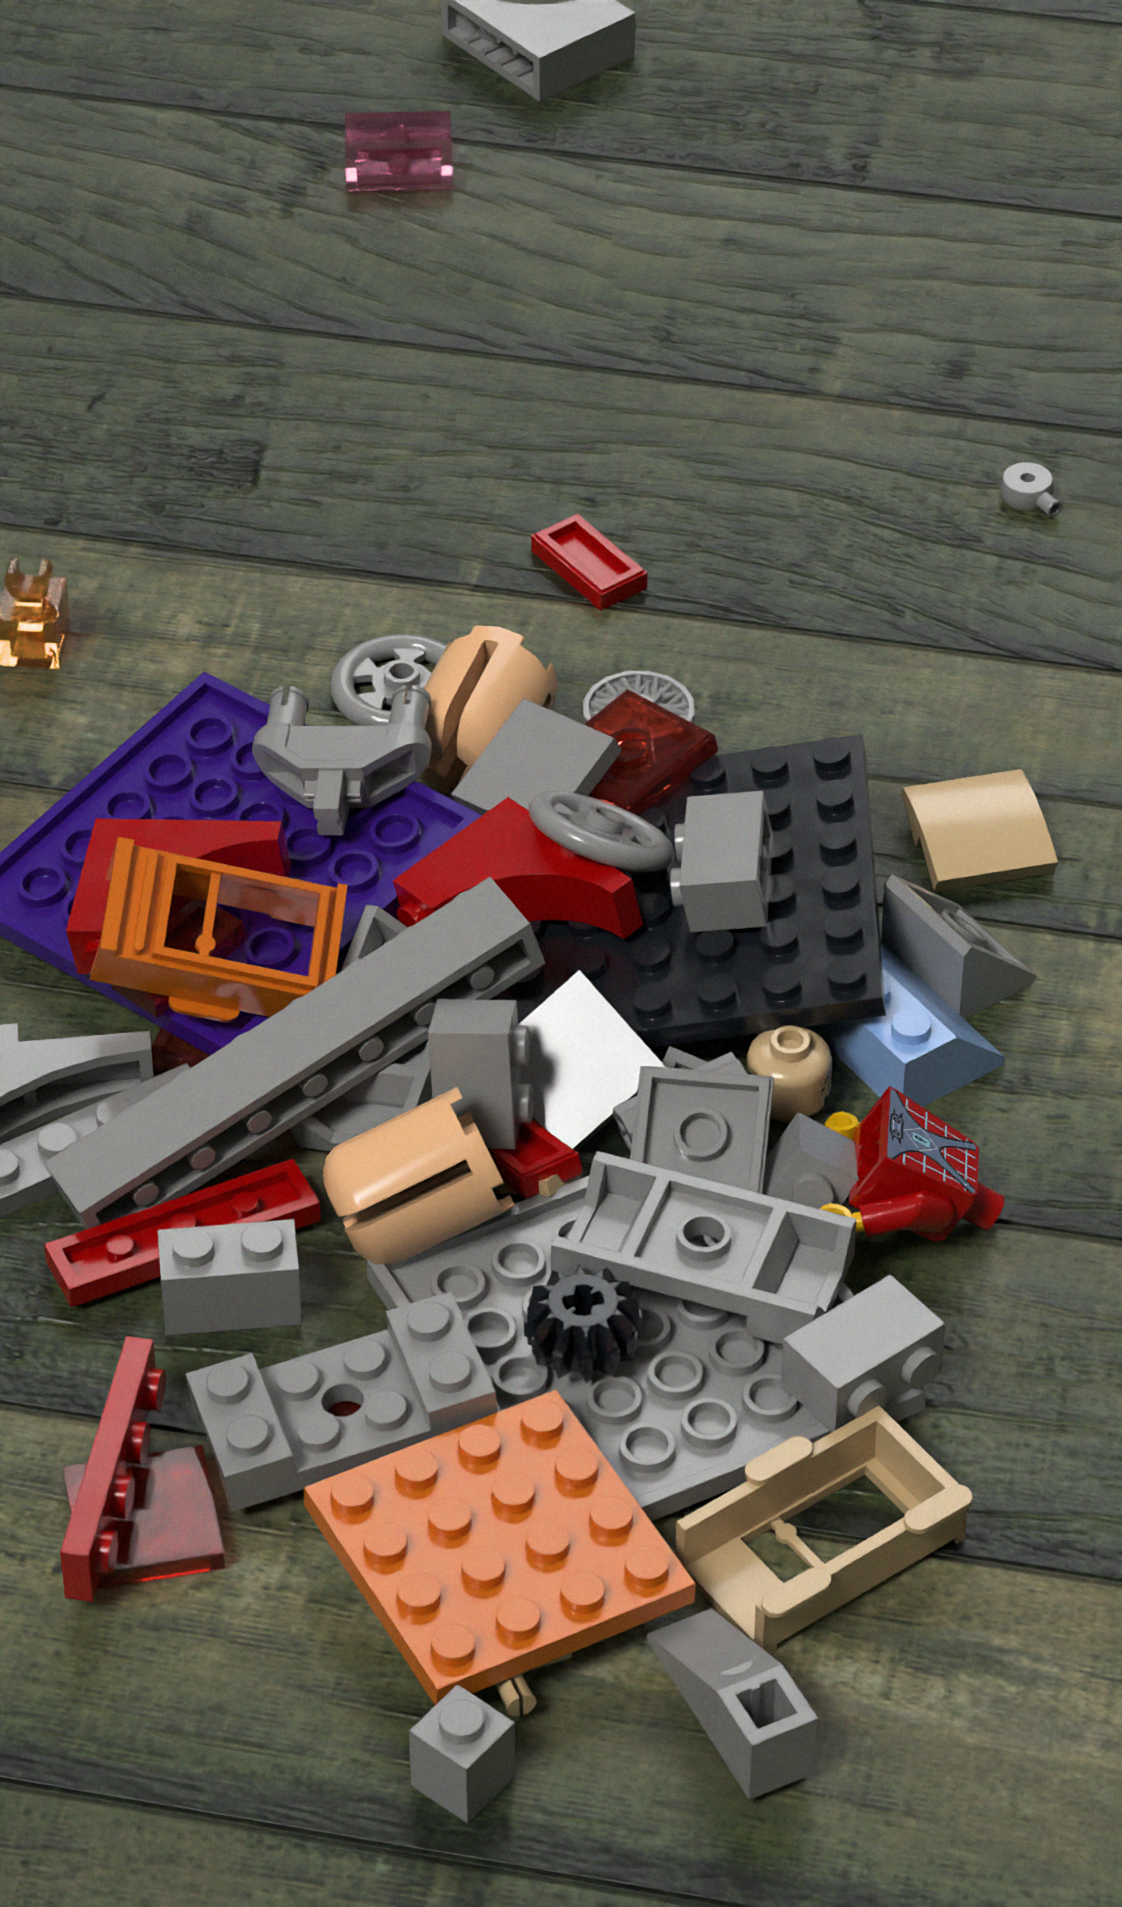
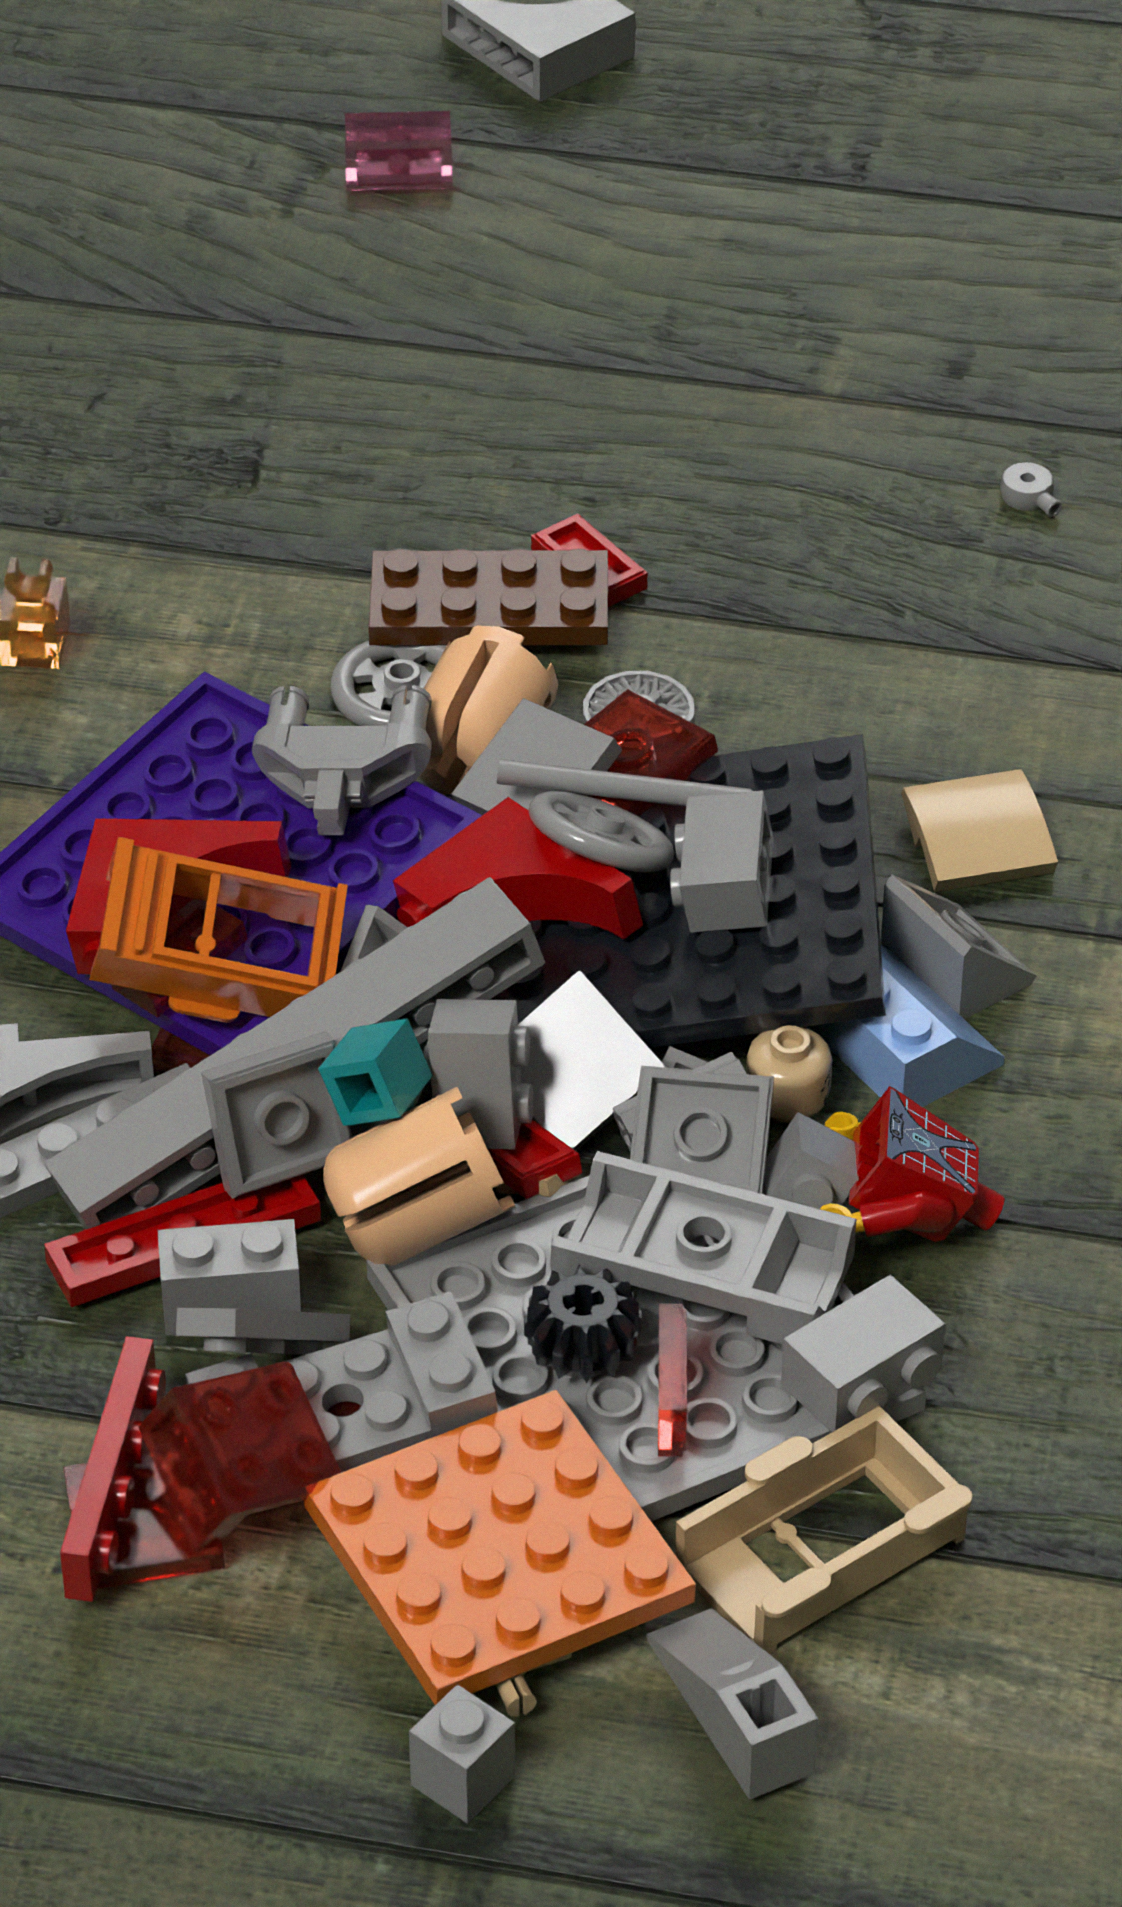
none -> clear red bracket [138,1361,342,1553]
none -> light grey plate [176,1308,350,1355]
none -> light grey tile [201,1031,352,1198]
none -> teal brick [318,1018,433,1126]
none -> plate [368,549,608,645]
none -> light grey bar [497,759,752,807]
none -> clear red tile [658,1304,687,1457]

